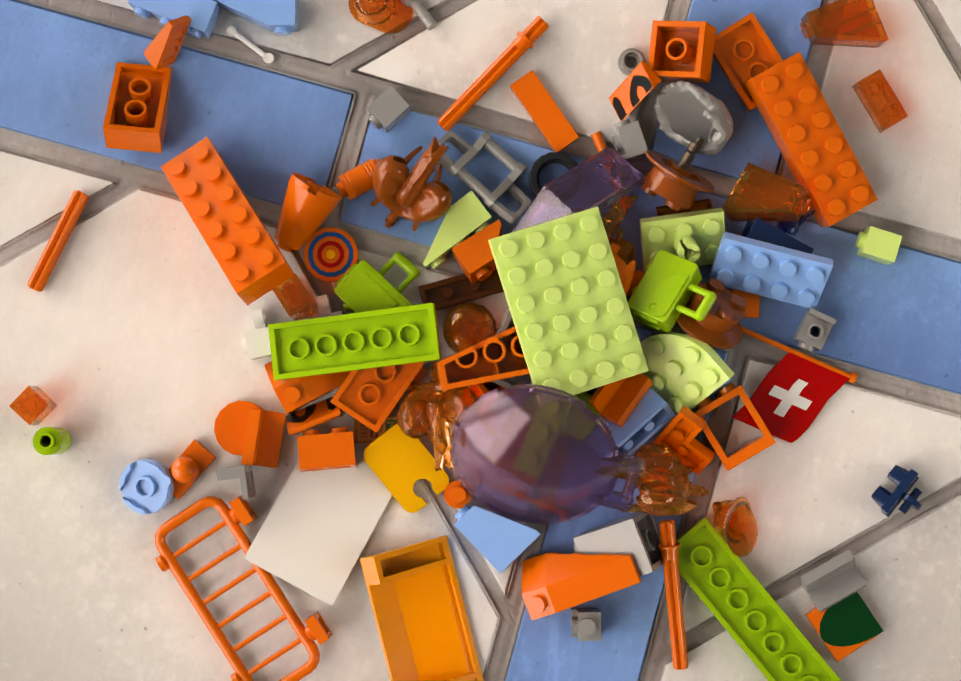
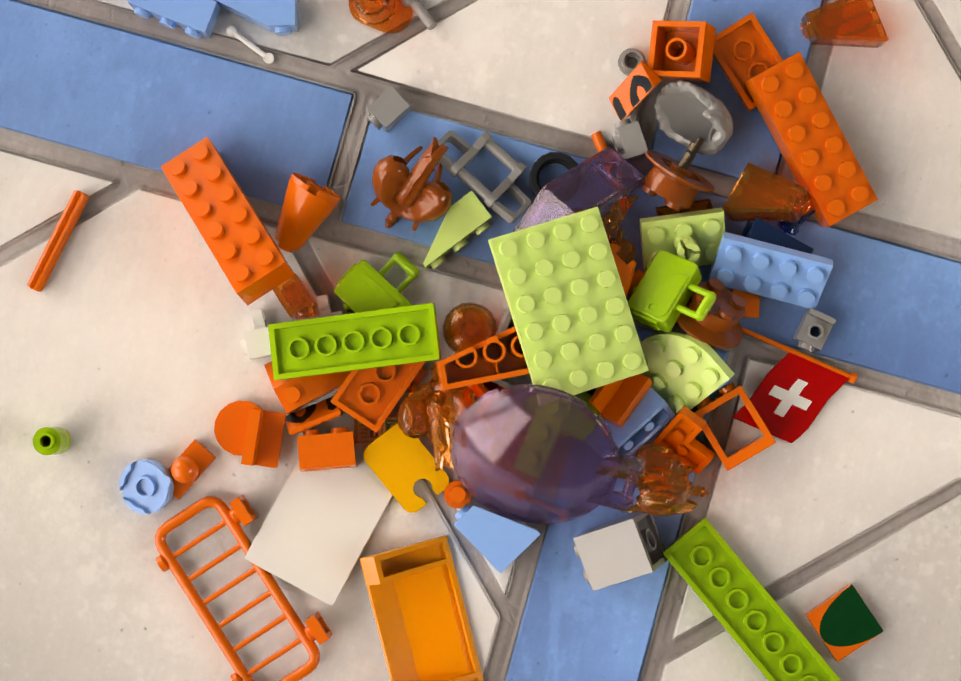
clear orange brick [9,386,57,425] -> none
orange slope [103,62,172,153] -> none
orange slope [144,15,191,70] -> none
light grey panel [216,465,256,500] -> none
tile [304,227,359,282] -> none
orange head [335,158,379,201] -> none
reddish brown tile [418,268,504,311] -> none
orange axle [437,16,549,131] -> none
orange slope [452,219,503,284] -> none
orange tile [510,70,579,152] -> none
orange wedge [522,552,642,621] -> none
light grey brick [571,608,602,641] -> none
orange axle [658,519,688,670] -> none
clear orange piece [712,497,758,557] -> none
light grey panel [801,549,867,612] -> none
clear orange piece [852,69,908,133] -> none
yellowish green brick [855,226,903,265] -> none
dark blue hips [871,465,922,518] -> none

